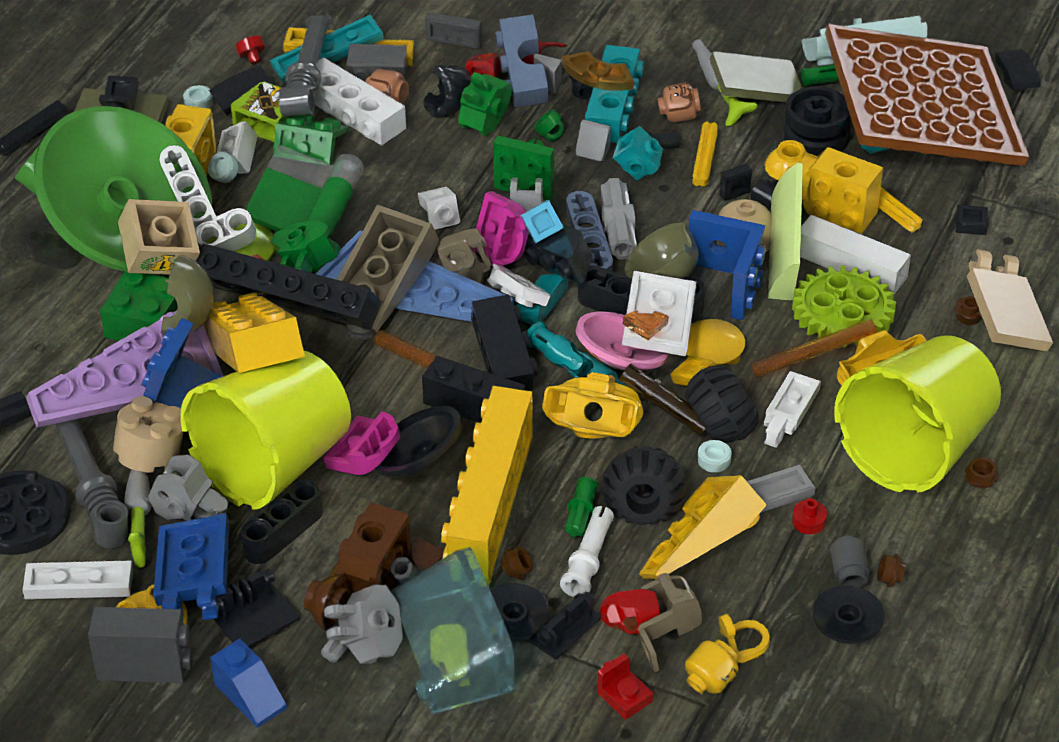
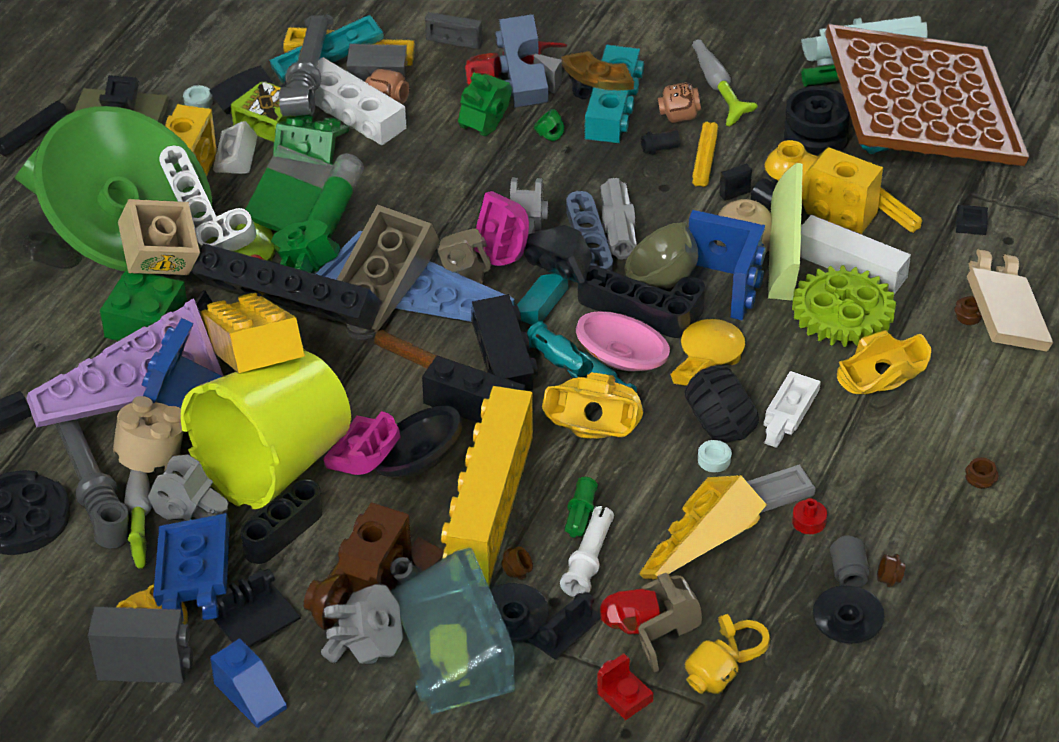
white plate [23,561,133,599] -> none
olive cylinder [161,255,214,338] -> none
light aqua tile [208,152,238,183] -> none
red tile [235,35,265,64] -> none
white bracket [418,187,460,230] -> none
black hair [423,65,472,118] -> none
white hinge [487,264,550,307] -> none
green plate [493,135,554,201] -> none
medium azure tile [520,200,563,243] -> none
light grey slope [576,120,610,161] -> none
black wheel [602,445,687,525] -> none
teal brick [613,126,664,180] -> none
dark brown pin [619,363,706,436] -> none
white tile [622,271,696,356] -> none
clear orange tile [622,311,669,341] -> none
tile [710,51,802,103] -> none
clear orange piece [750,319,877,378] -> none
neon yellow cone [834,335,1001,493] -> none
black slope [995,49,1041,90] -> none

